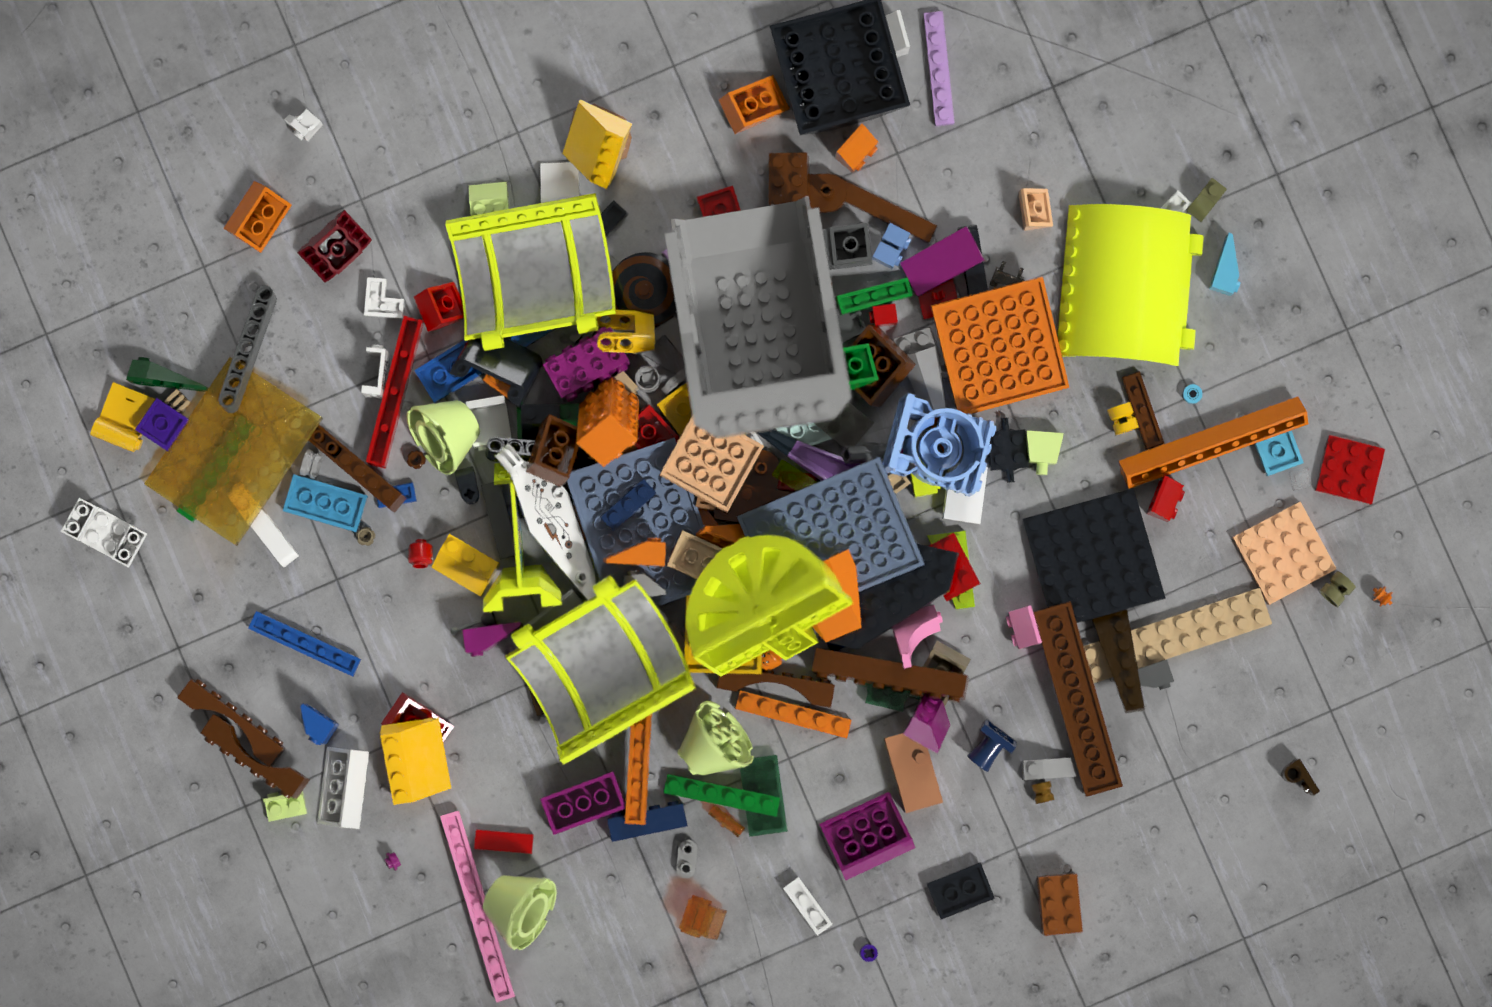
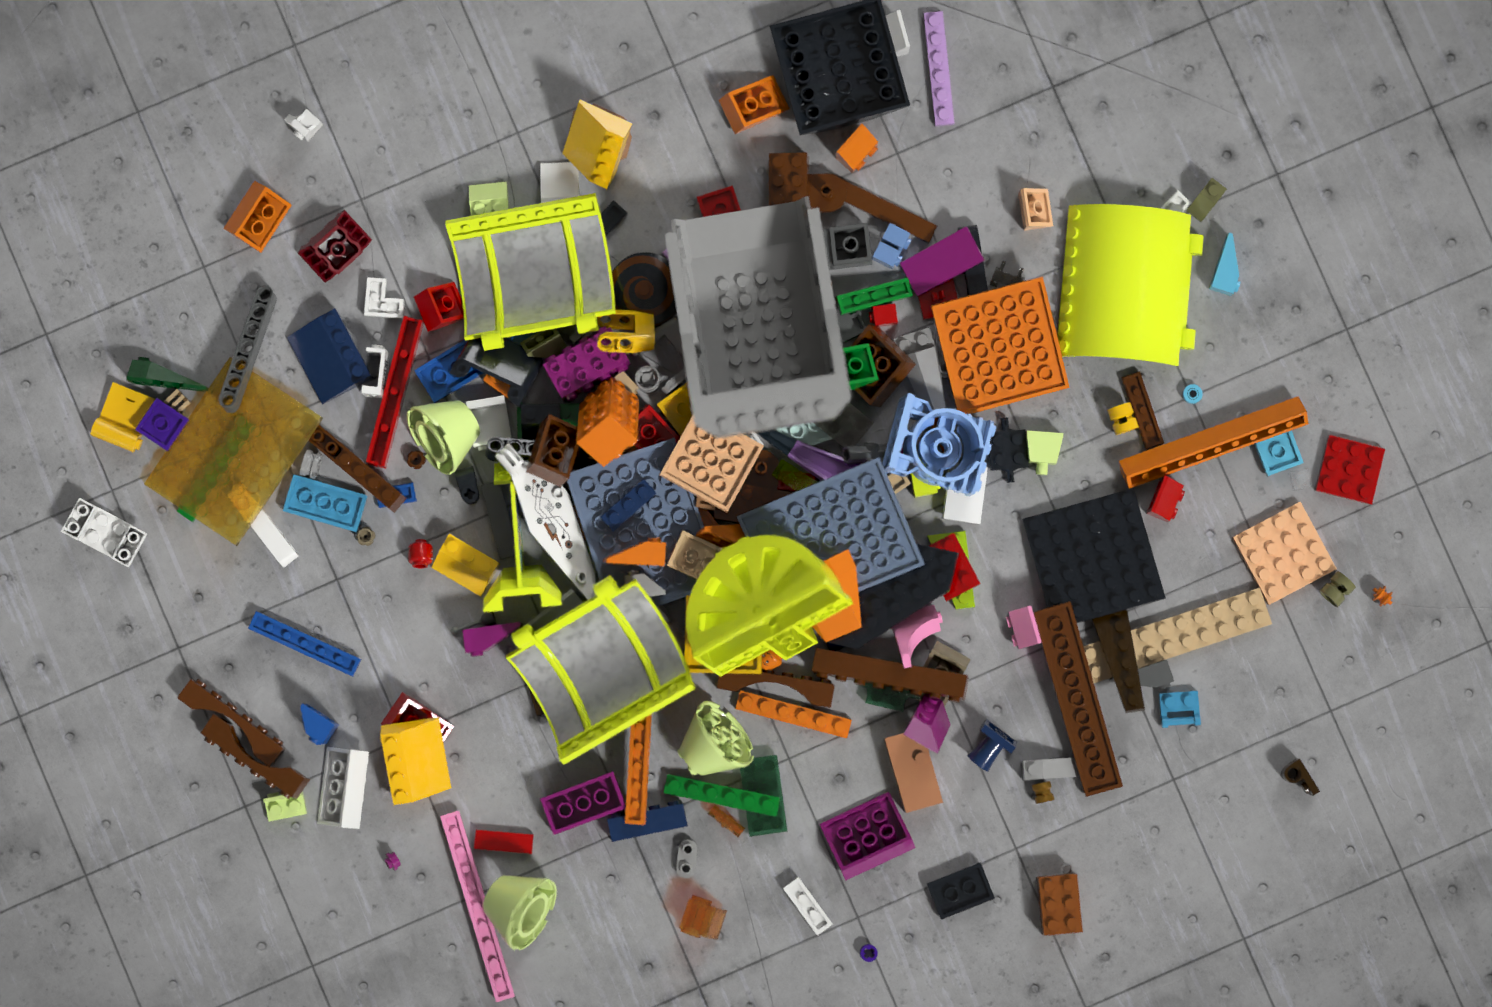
none -> dark blue slope [287,308,373,405]
none -> olive slope [520,328,567,358]
none -> dark azure plate [1159,691,1201,728]

